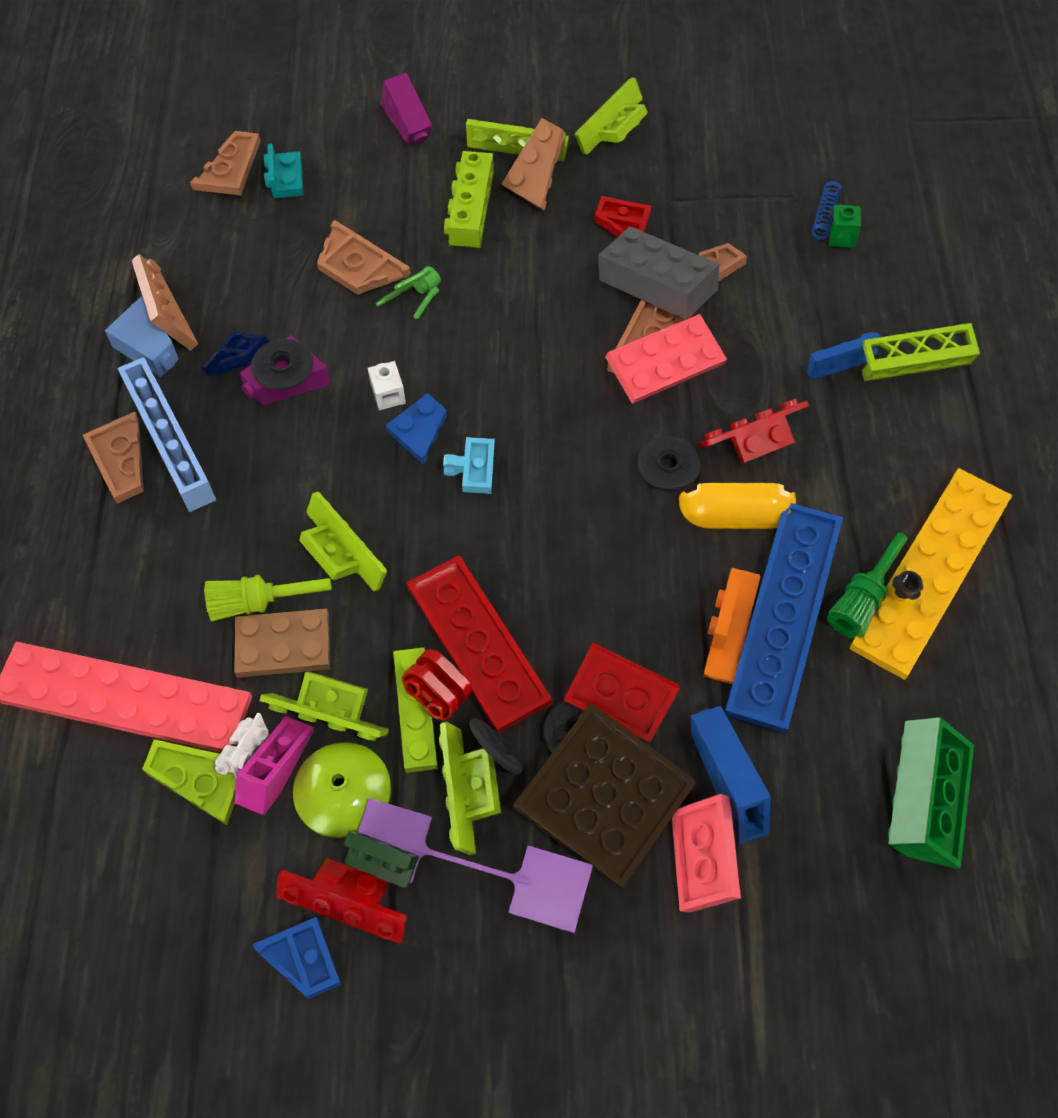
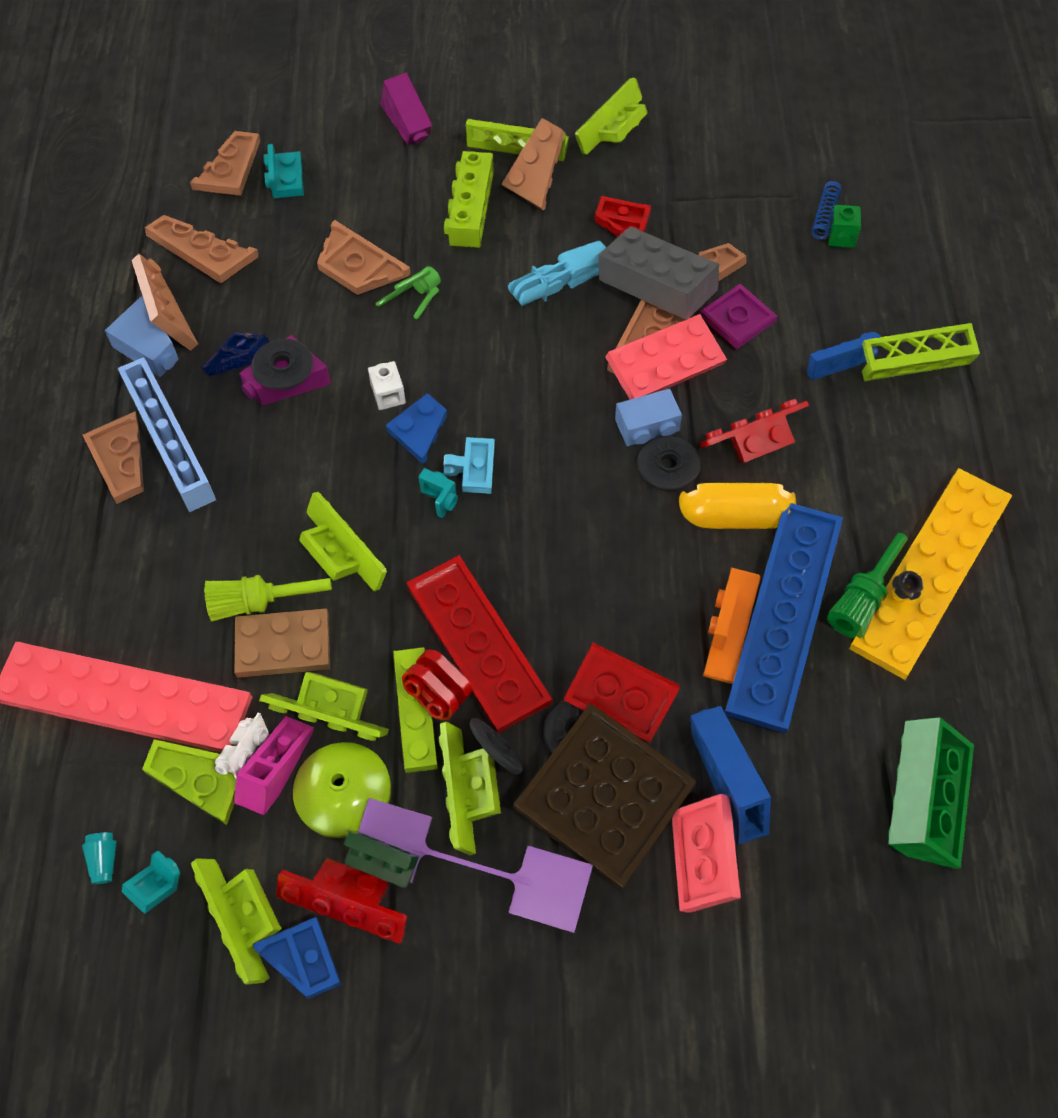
none -> teal cone [82,832,117,884]
none -> teal bracket [122,851,180,914]
none -> nougat wing [145,215,258,283]
none -> lime bracket [191,859,281,985]
none -> teal bracket [419,468,458,518]
none -> medium azure arm [507,240,606,306]
none -> medium blue brick [615,388,682,446]
none -> magenta plate [700,284,777,349]

